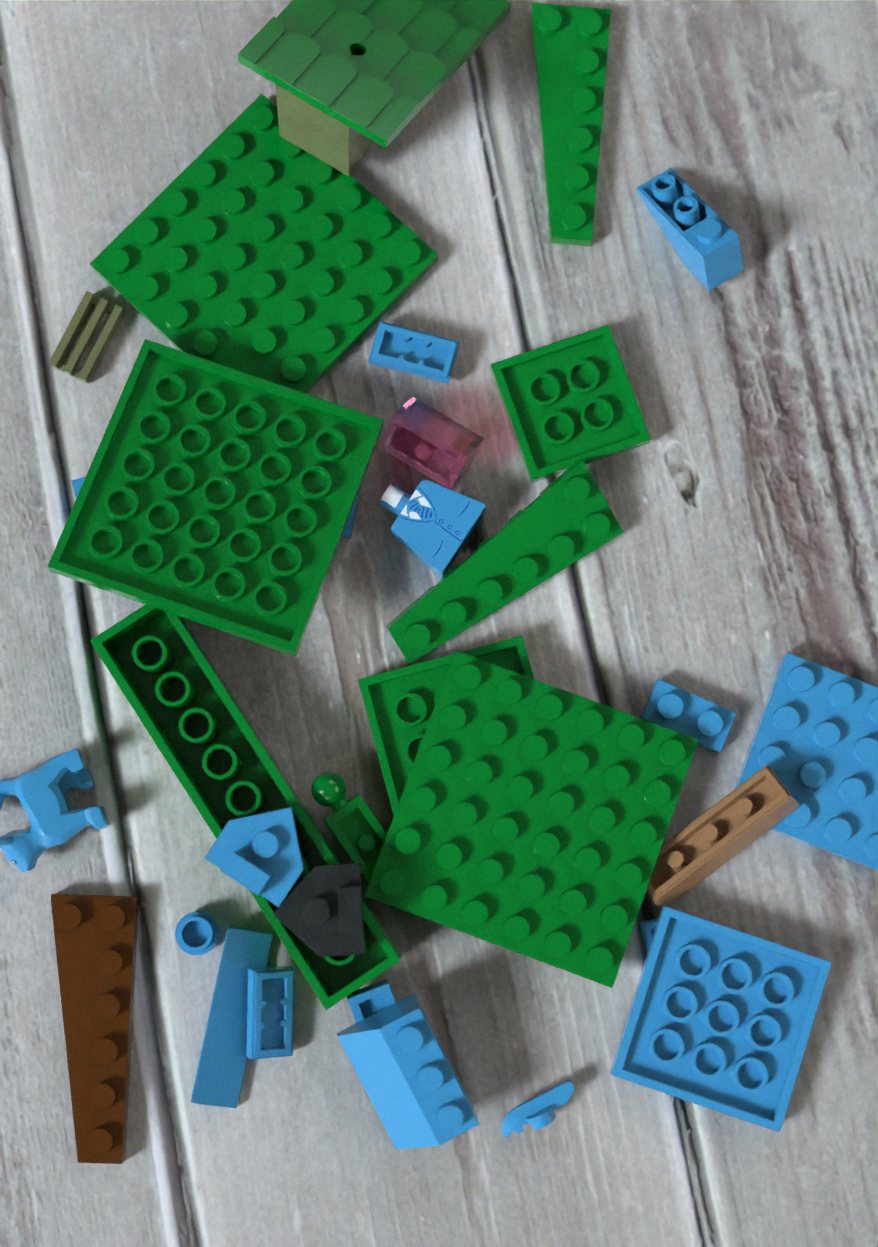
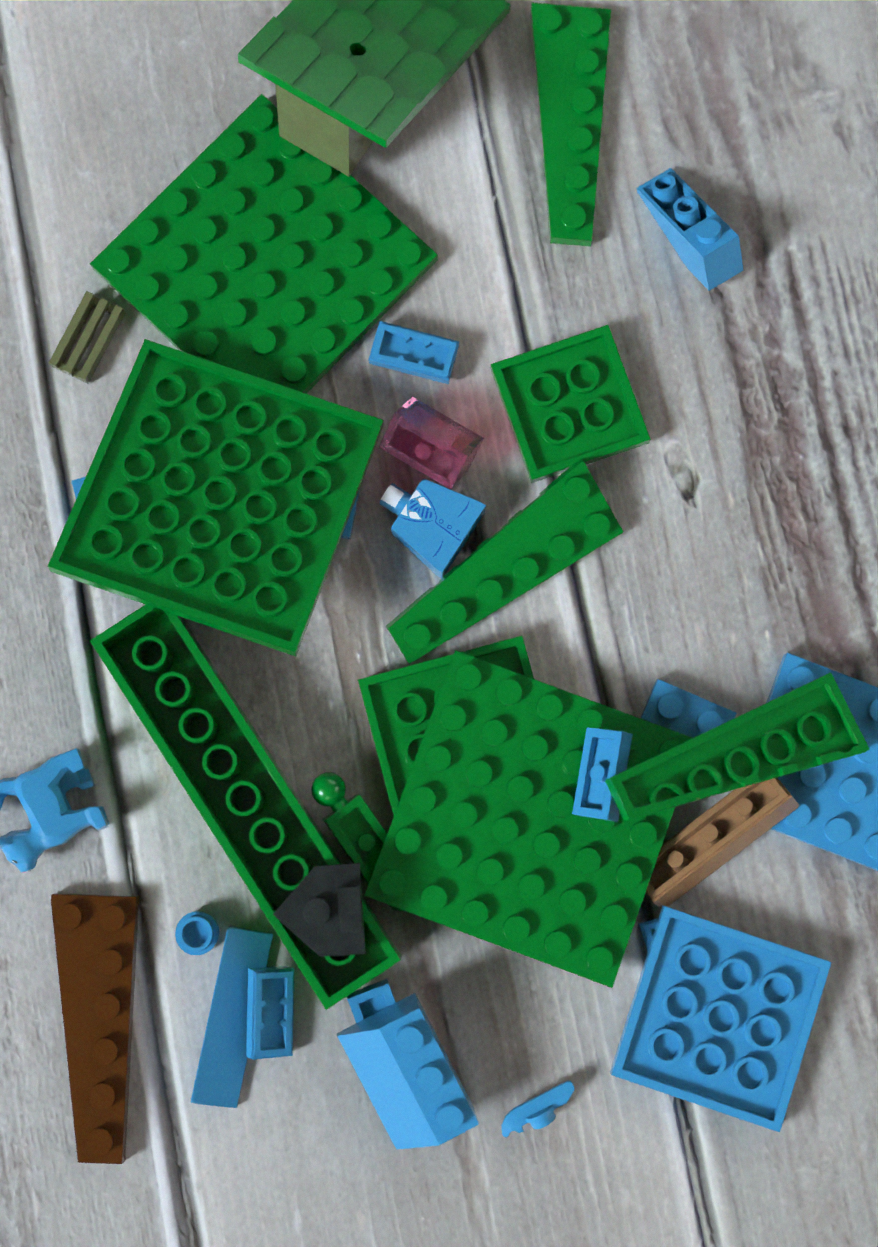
dark azure plate [205,807,304,907] -> none
none -> dark azure plate [572,727,632,822]
none -> green wing [605,672,870,821]

